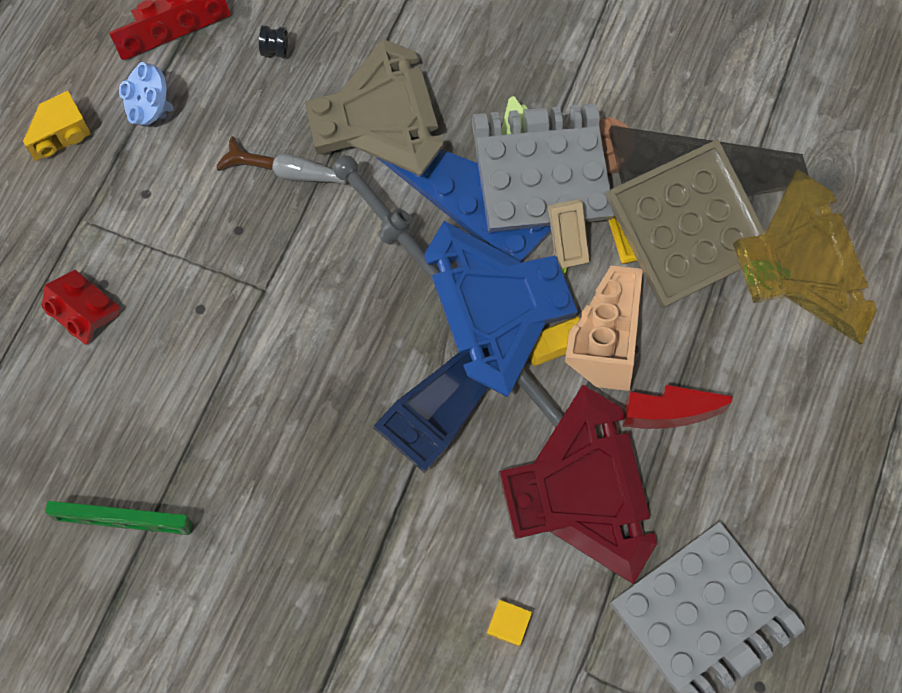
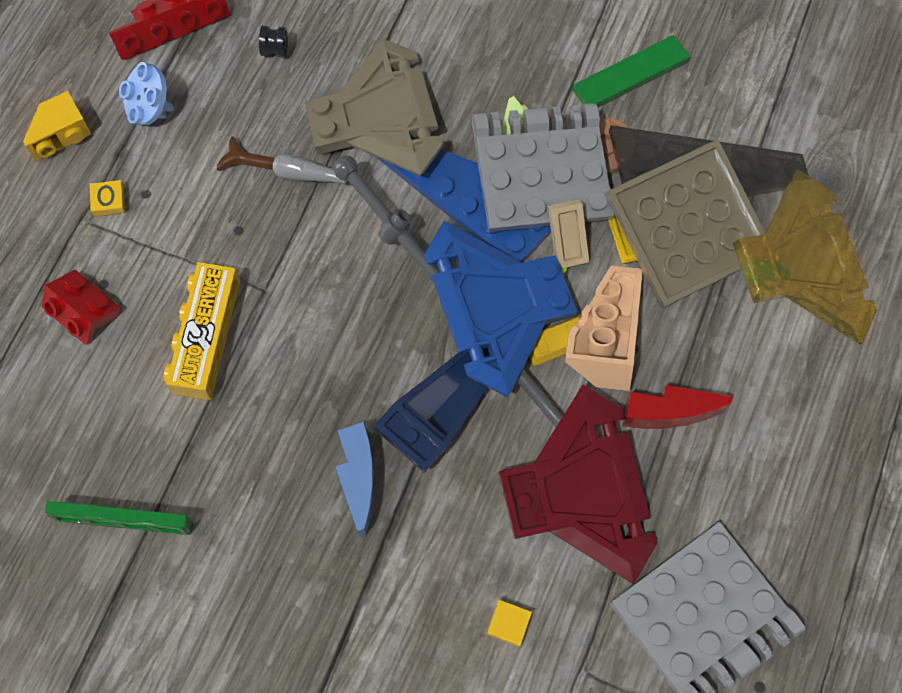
none -> yellow tile [90,180,125,216]
none -> yellow brick [164,262,240,401]
none -> medium blue slope [336,422,374,538]
none -> green tile [572,35,690,107]

